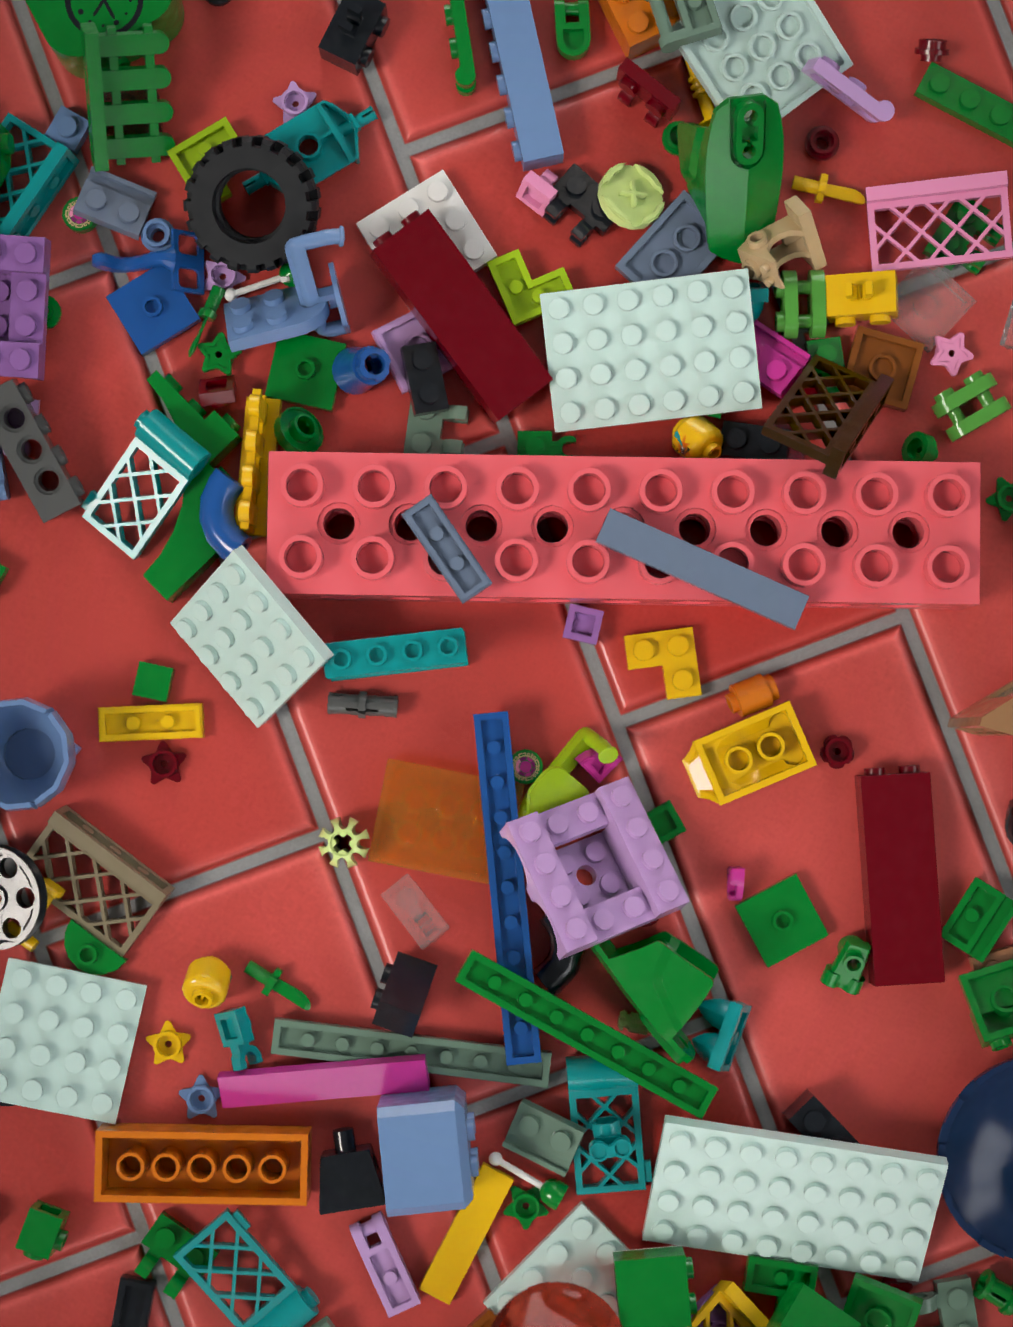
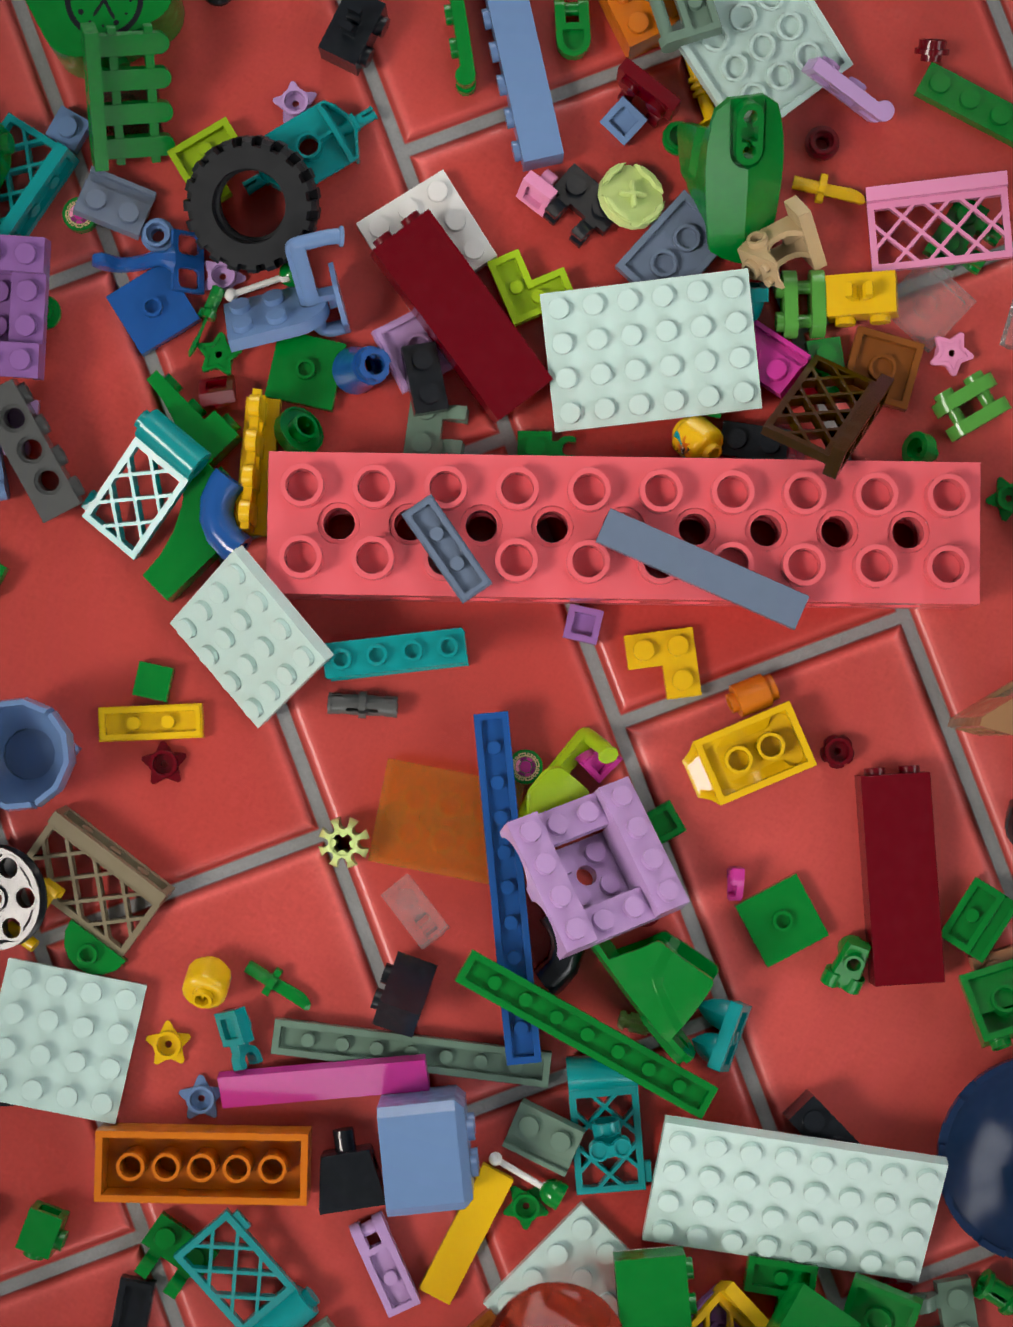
none -> medium blue plate [600,96,649,146]

